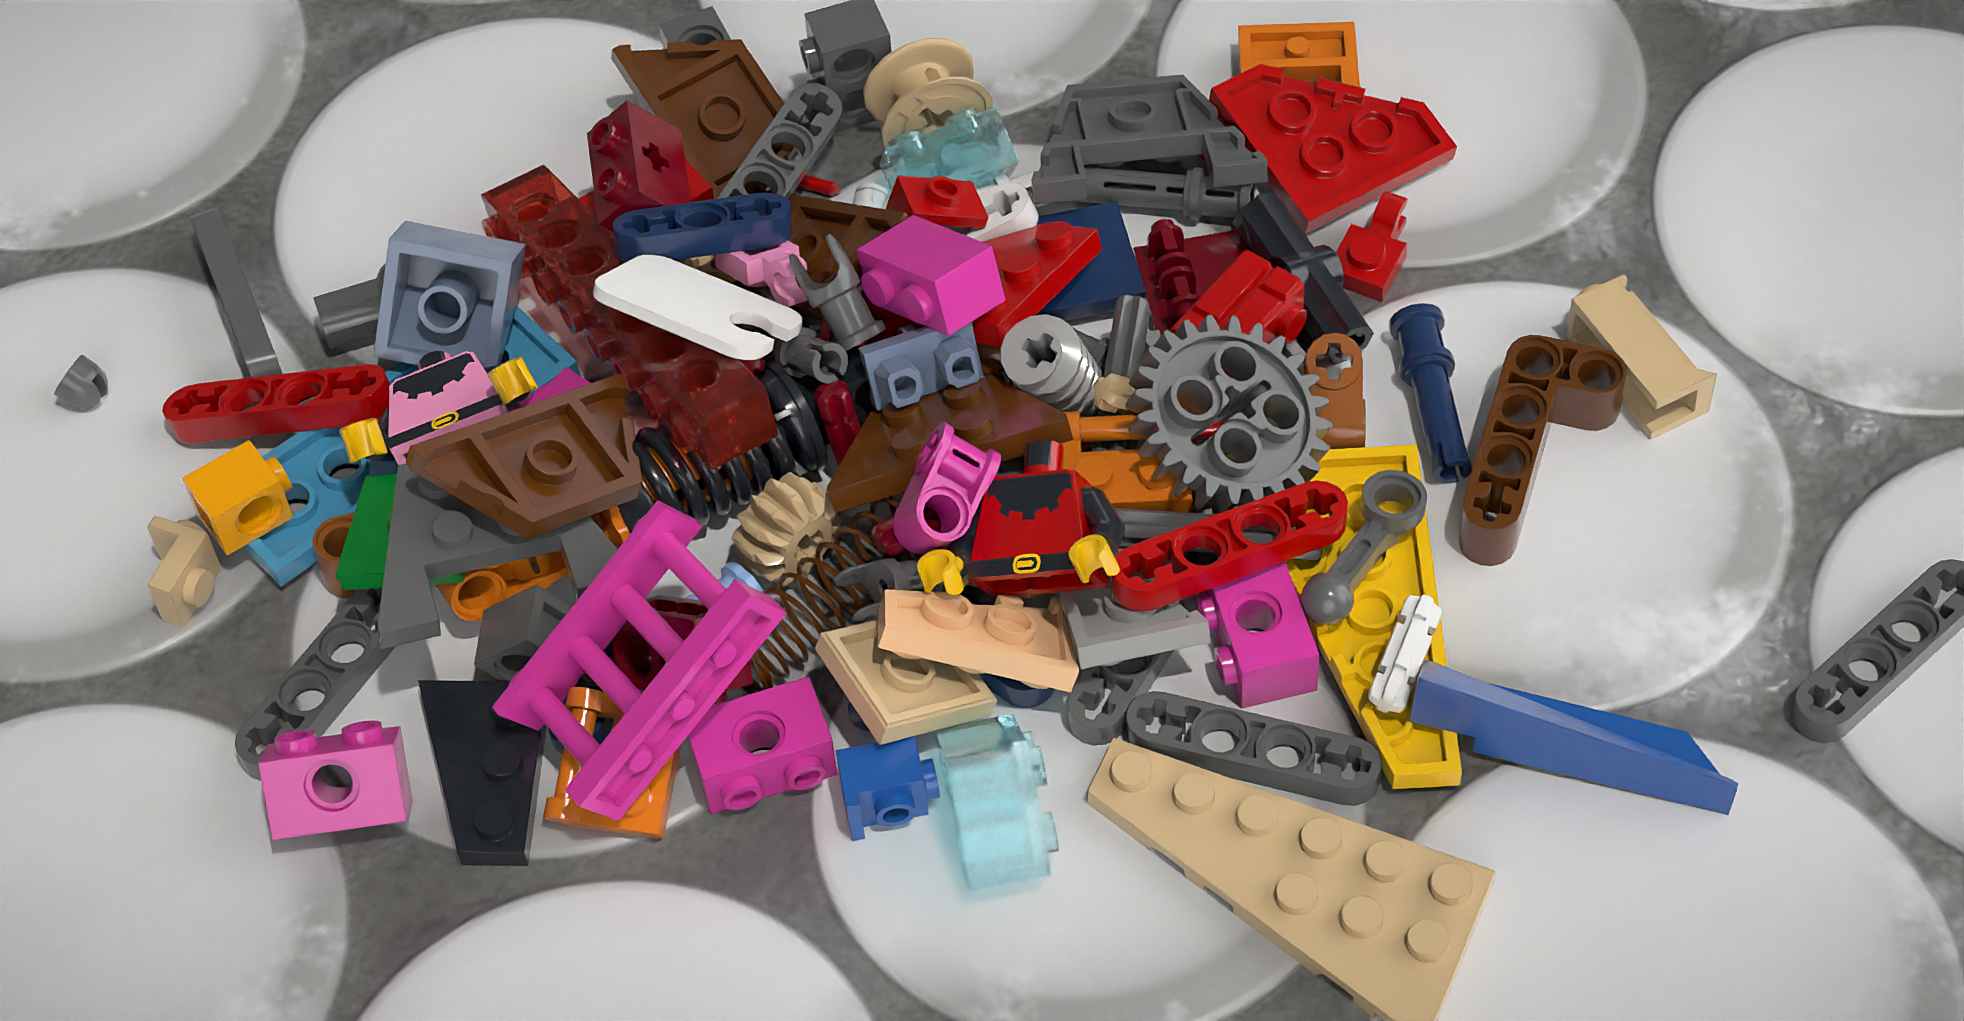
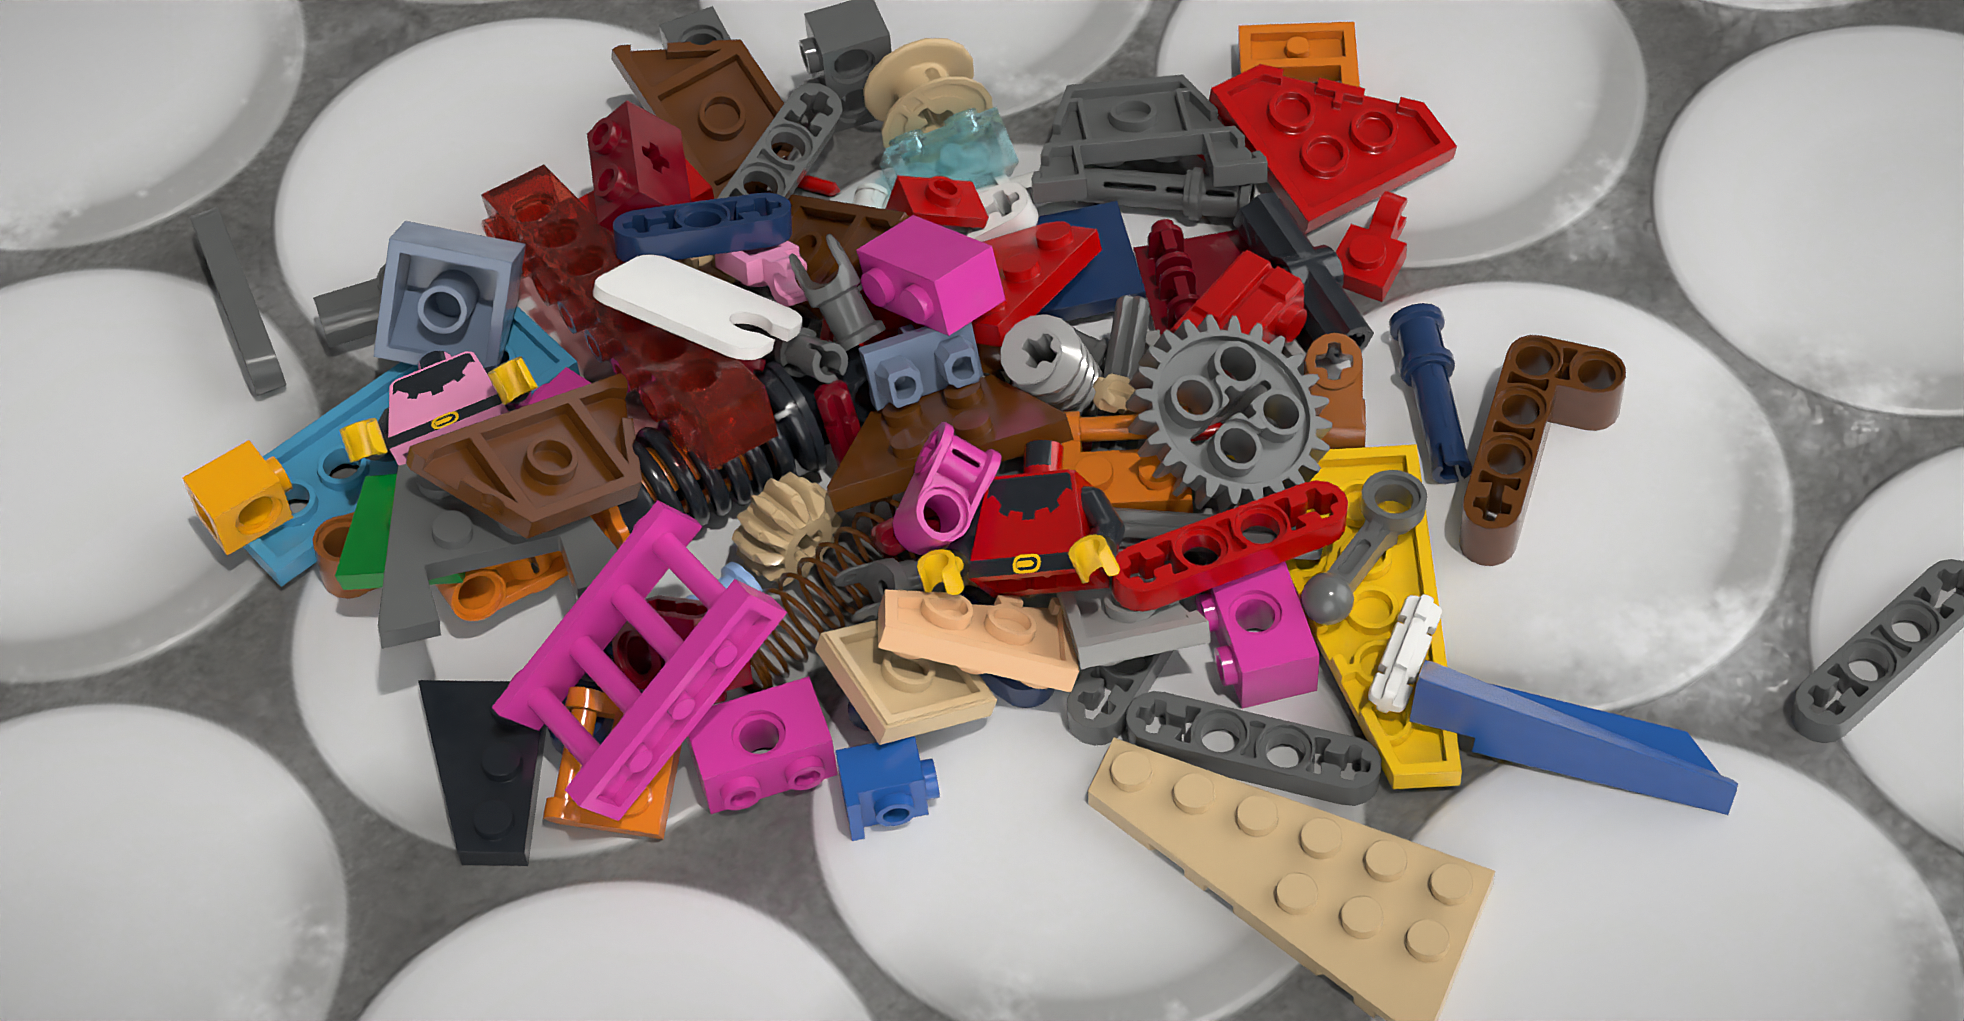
dark grey hinge [54,354,108,409] -> none
tan bracket [147,516,222,628] -> none
red beam [162,364,391,443] -> none
dark grey beam [235,588,396,781] -> none
brick [258,720,413,840] -> none
dark grey brick [474,585,572,681] -> none
clear light blue brick [934,714,1059,891] -> none
tan window [1566,274,1717,440] -> none

